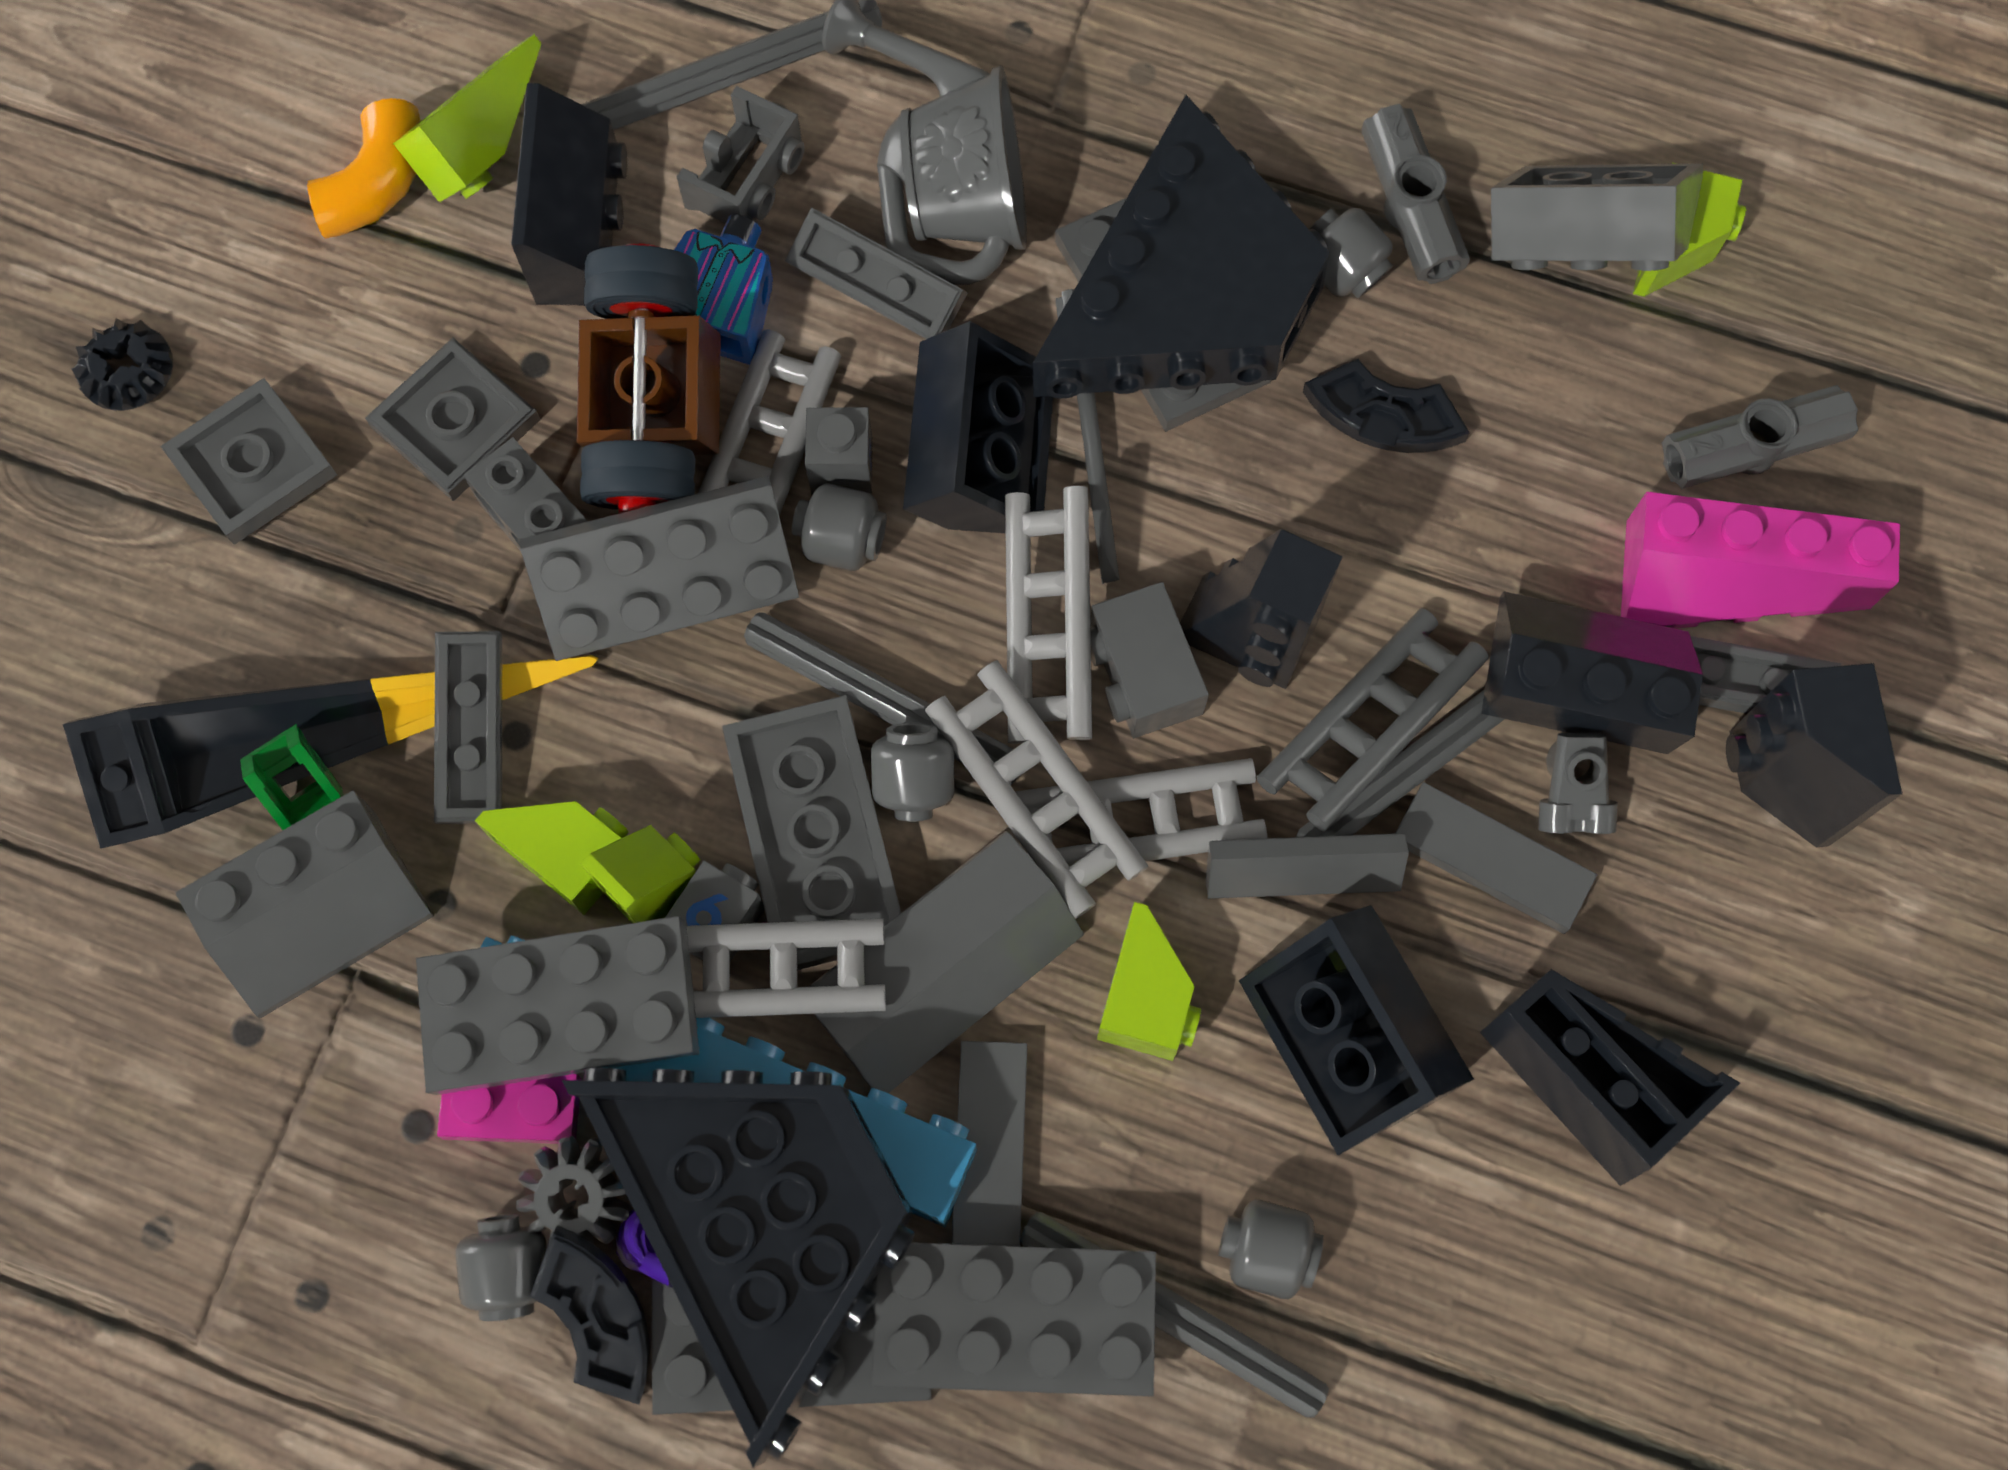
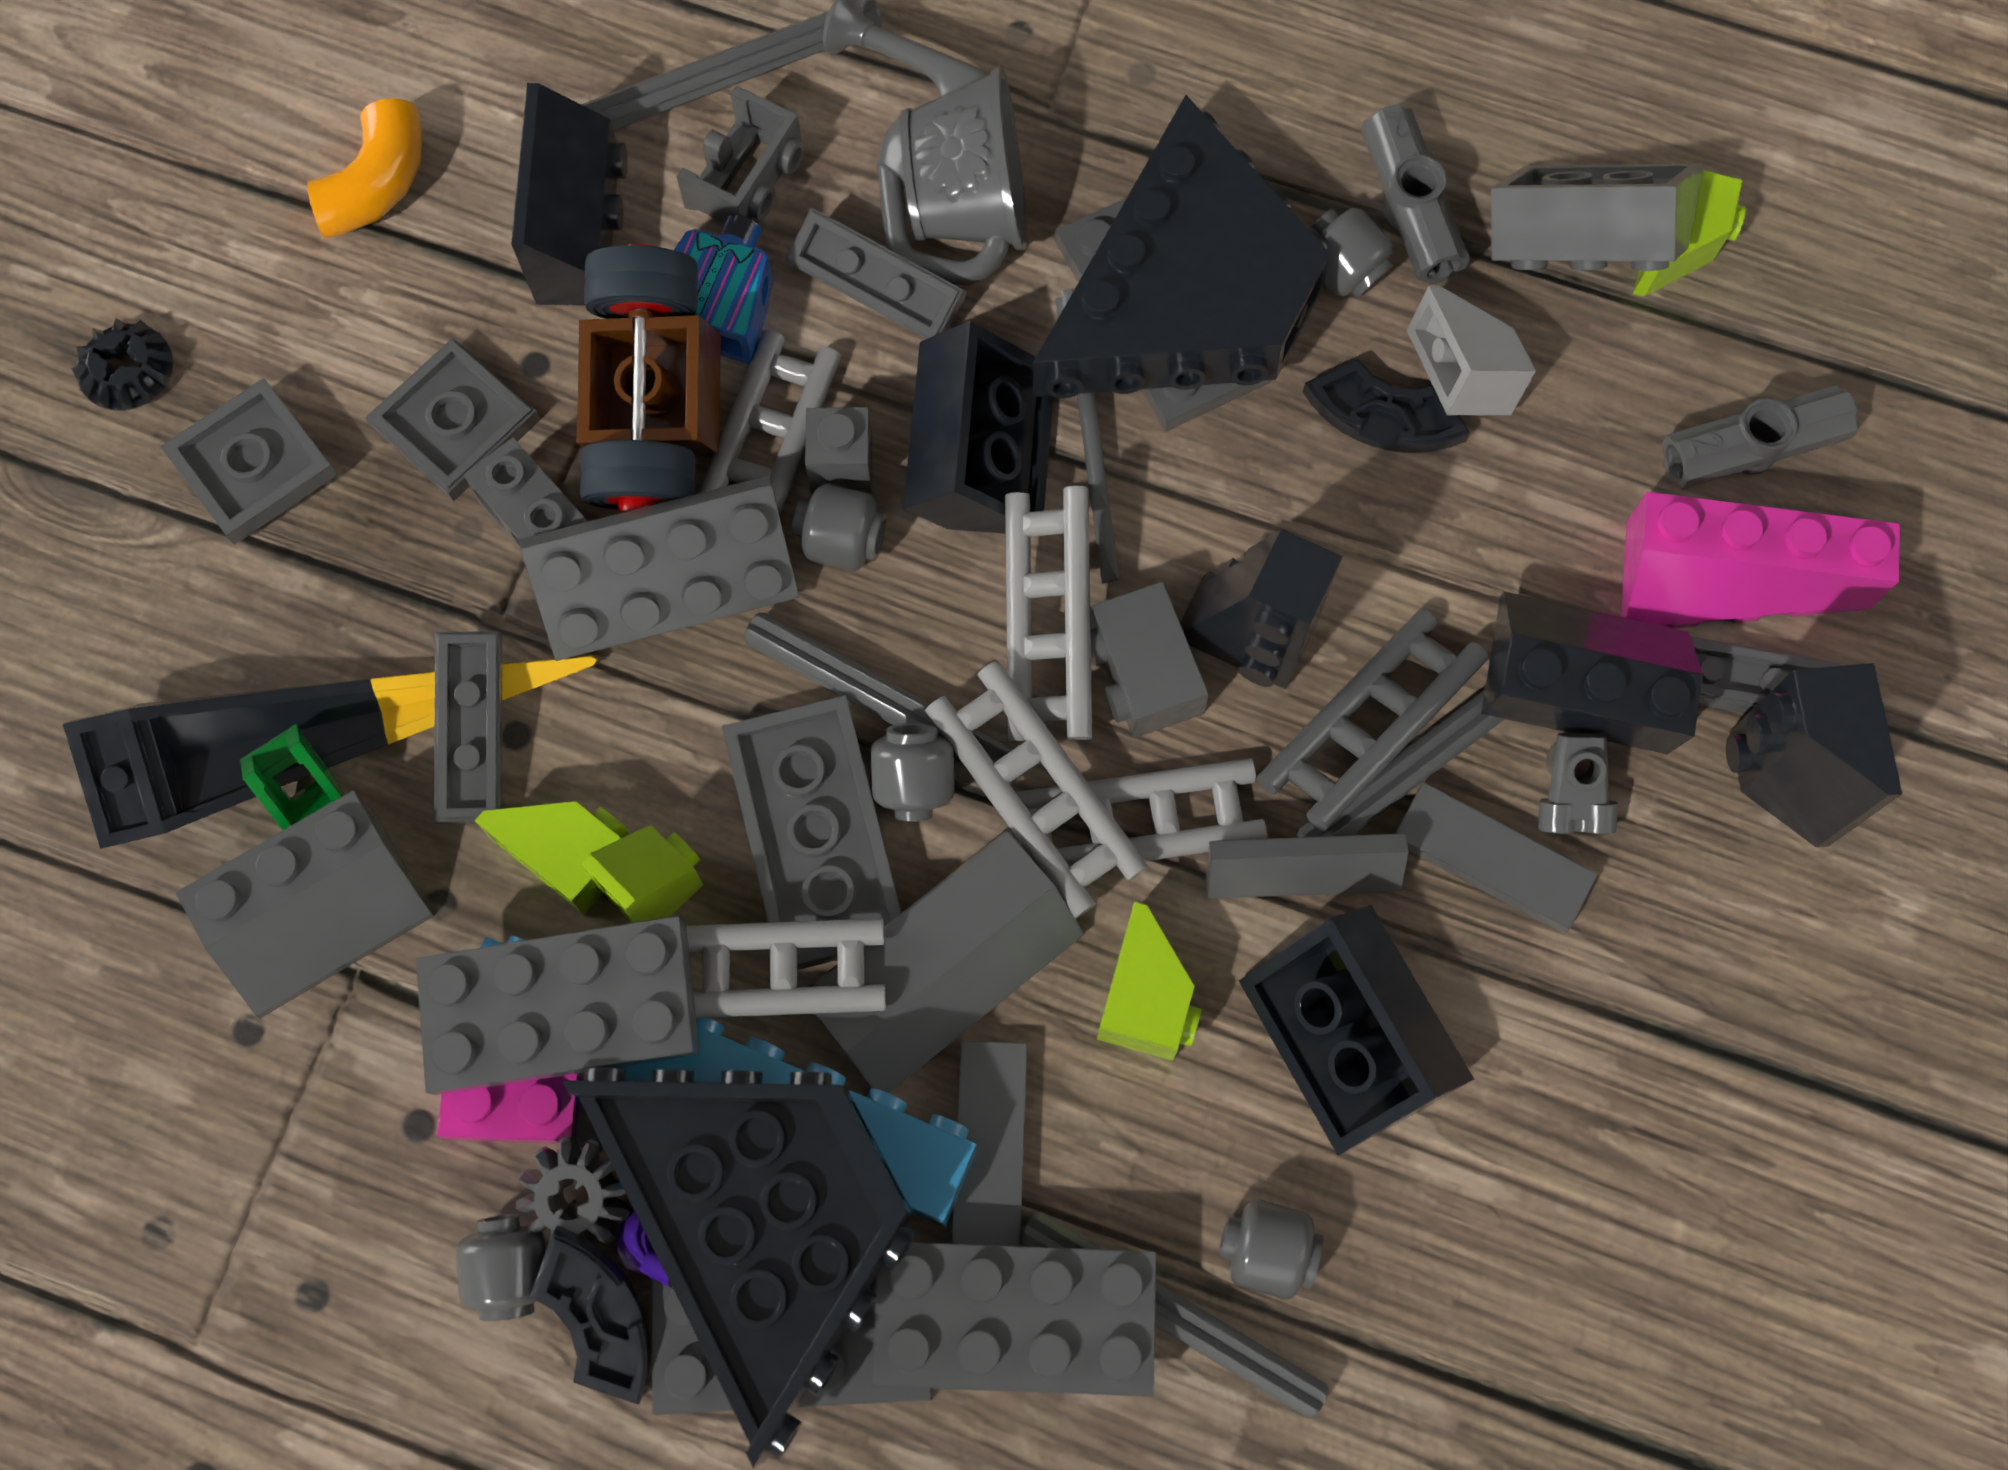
lime slope [393,34,541,202] -> none
dark grey brick [665,861,765,962] -> none
black wedge [1480,969,1740,1186] -> none
none -> light grey slope [1406,285,1536,415]

